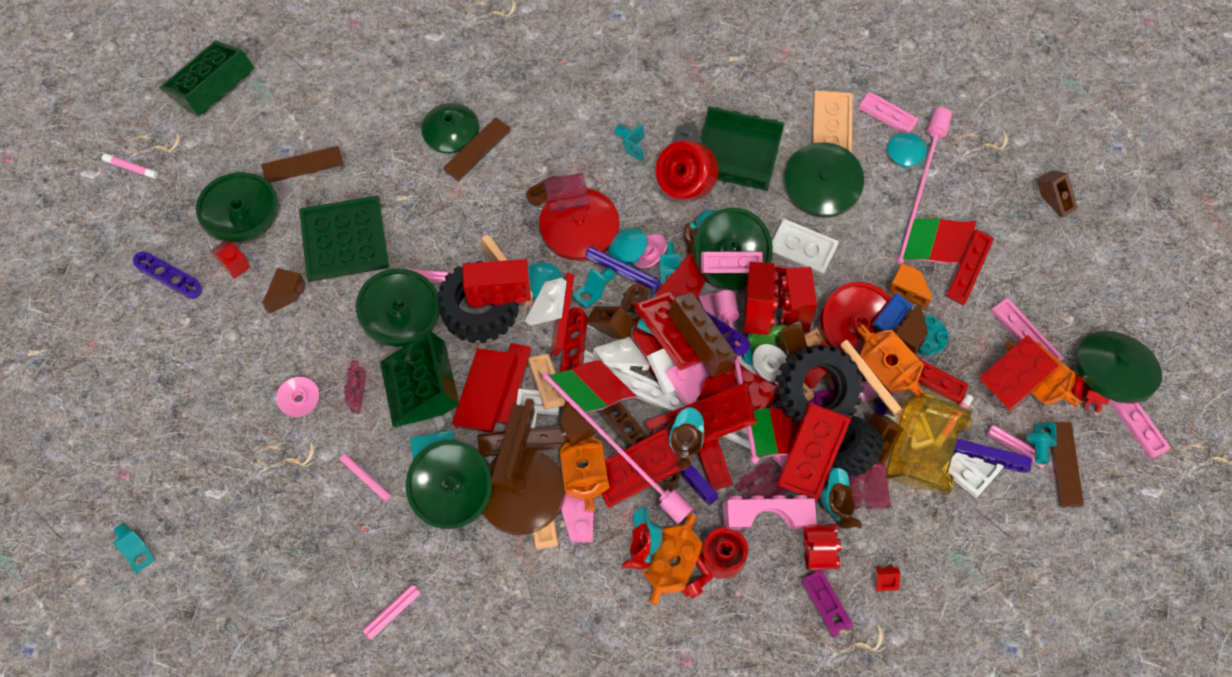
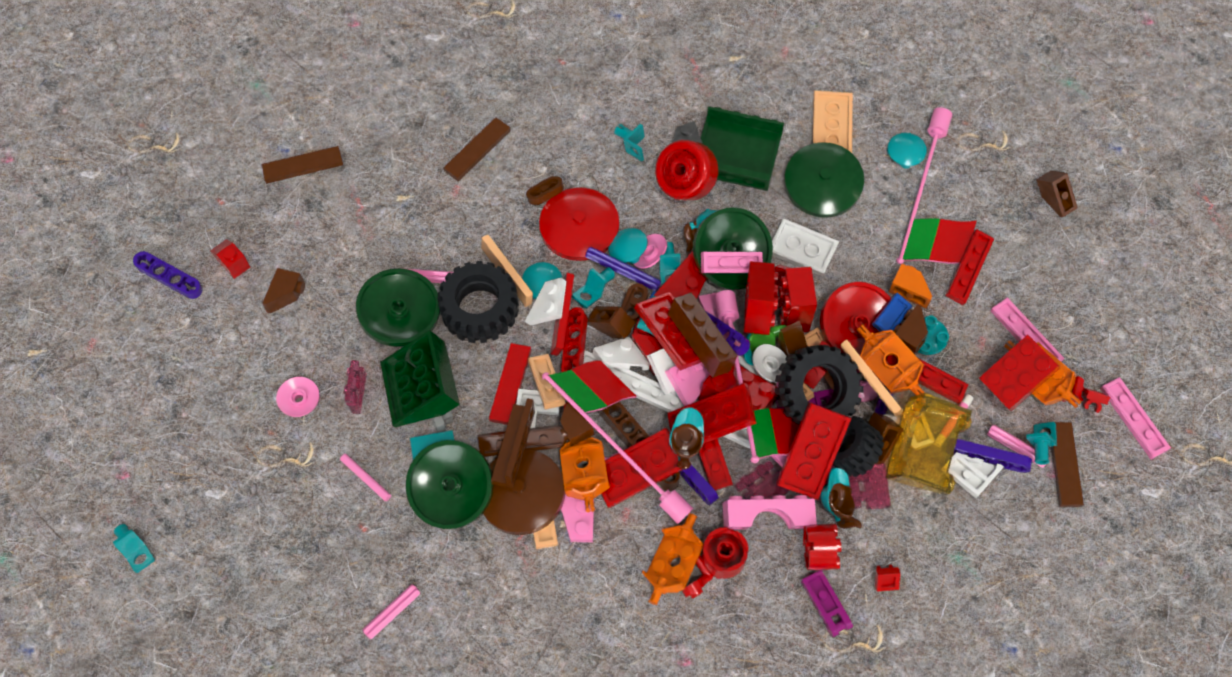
bright pink bar [102,153,158,179] -> none
dark green slope [159,40,255,116] -> none
dark green dish [196,172,279,242] -> none
dark green plate [299,195,390,282] -> none
dark green dish [421,103,480,154] -> none
red tile [452,348,517,433] -> none
red brick [463,259,531,307] -> none
clear pink plate [544,173,590,211] -> none
hair [621,507,662,570] -> none
red tile [644,414,669,435] -> none
bright pink tile [859,91,919,133] -> none
dark green dish [1075,331,1162,404] -> none

